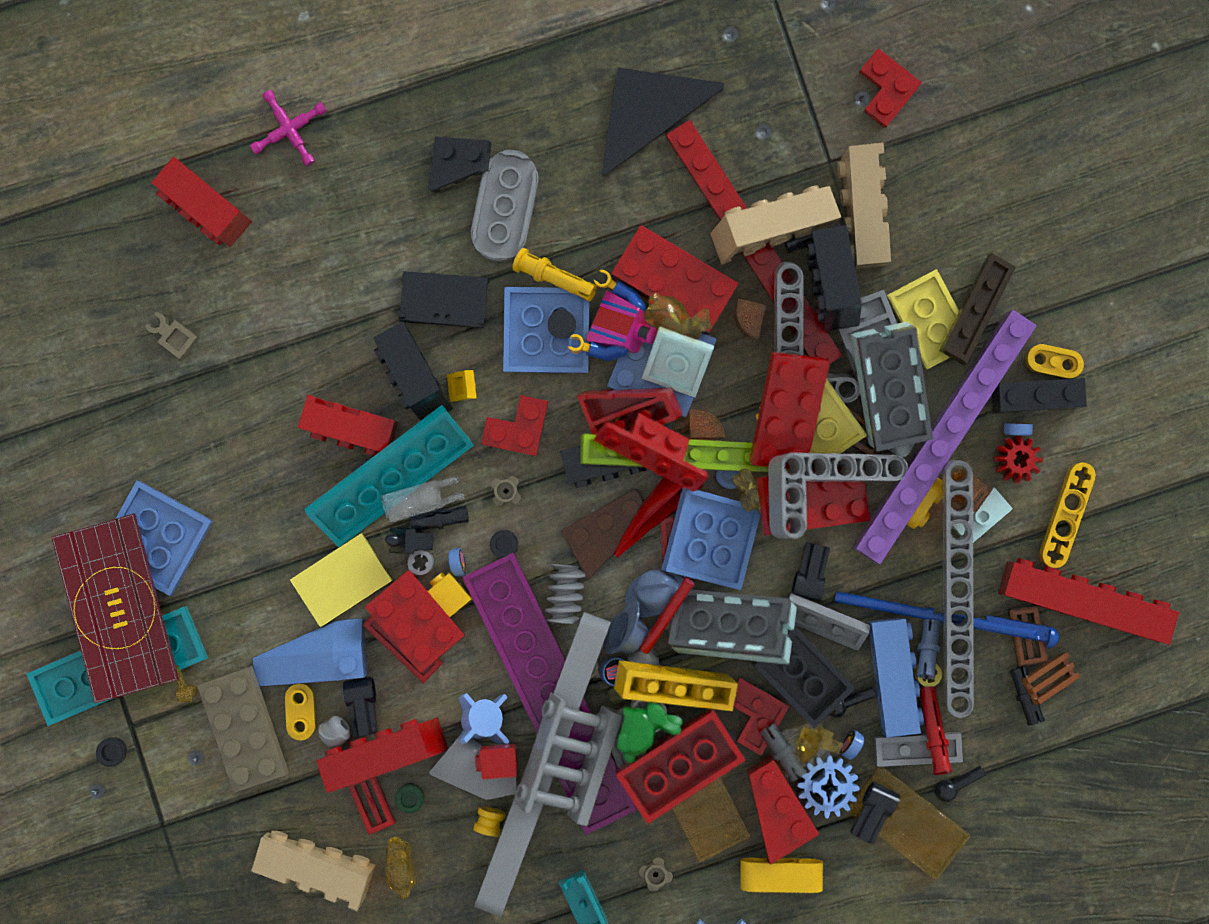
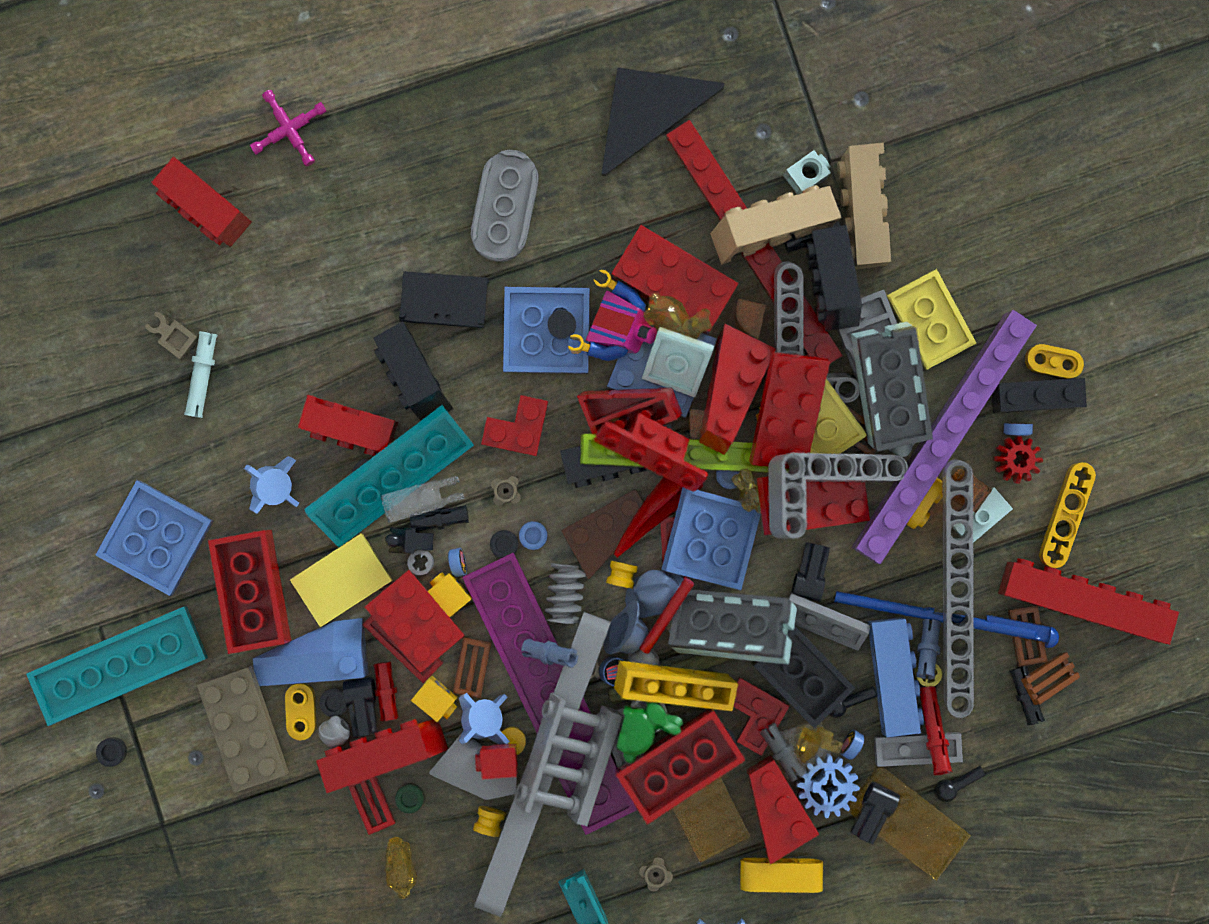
dark red hinge [51,513,179,703] -> none
clear yellow hand [176,665,196,703] -> none
tan wedge [252,831,375,911] -> none
black wing [428,136,492,193] -> none
yellow plate [447,370,476,402] -> none
yellow pin [513,248,597,302] -> none
red plate [859,48,922,128] -> none
dark brown plate [939,253,1016,365] -> none
none -> light aqua pin [184,331,218,418]
none -> red brick [208,530,291,654]
none -> light blue piece [244,456,299,514]
none -> black tile [319,688,349,717]
none -> red pin [373,662,399,721]
none -> yellow brick [411,676,458,722]
none -> dark orange tile [453,637,492,698]
none -> yellow tile [498,726,526,755]
none -> medium blue tile [519,521,548,550]
none -> sand blue pin [521,639,578,668]
none -> yellow wheel [606,560,638,589]
none -> red wedge [699,324,776,455]
none -> light aqua brick [783,150,831,195]

